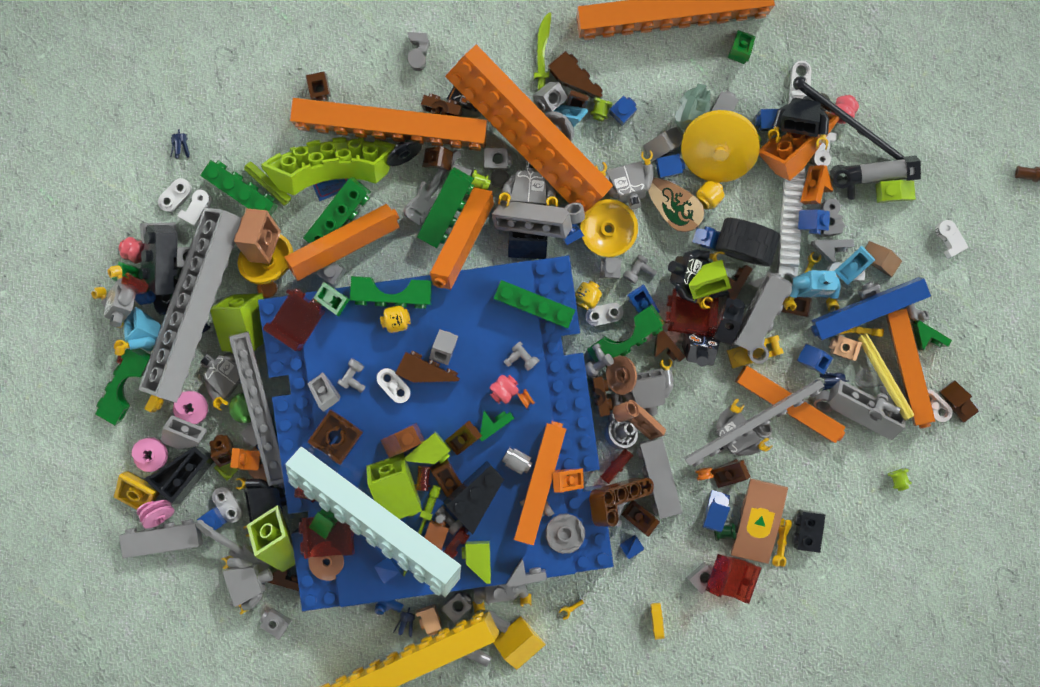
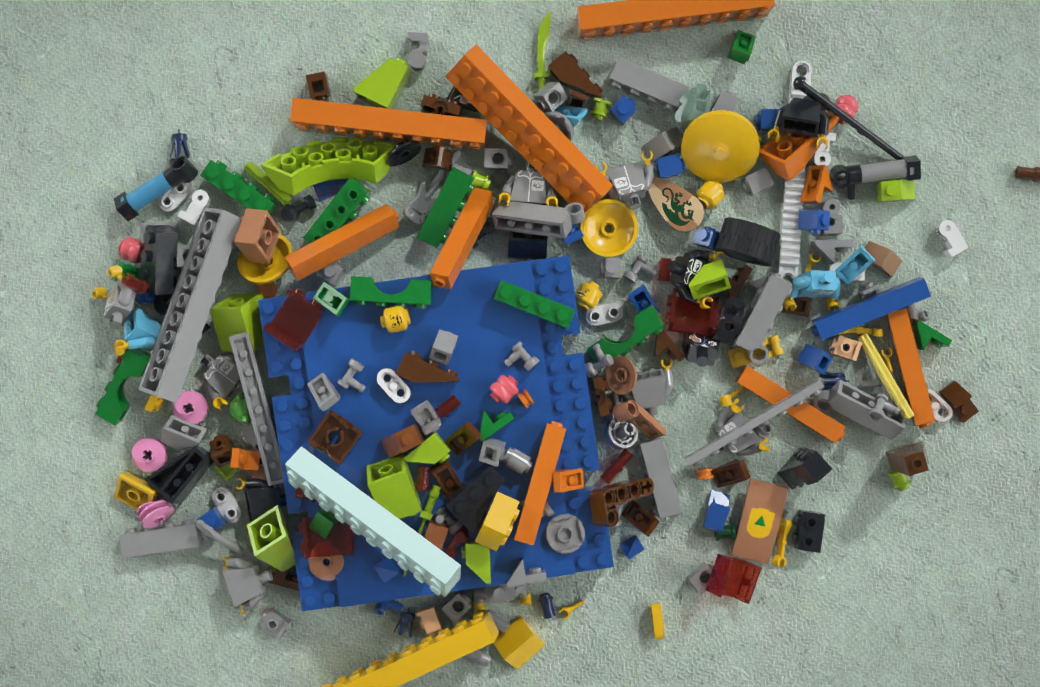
none -> piece [114,156,198,221]
none -> black leg [281,194,317,222]
none -> lime slope [353,57,411,109]
none -> light grey bracket [411,400,442,435]
none -> clear red pin [435,394,461,418]
none -> black leg [472,217,495,249]
none -> yellow brick [475,492,520,552]
none -> light grey brick [479,438,506,467]
none -> dark blue pin [538,593,556,619]
none -> light grey brick [609,57,690,112]
none -> clear red pin [658,258,672,282]
none -> yellow hand [720,386,744,407]
none -> light grey brick [742,167,775,196]
none -> black wedge [777,447,832,490]
none -> yellow hand [879,348,893,373]
none -> reddish brown slope [886,441,929,476]

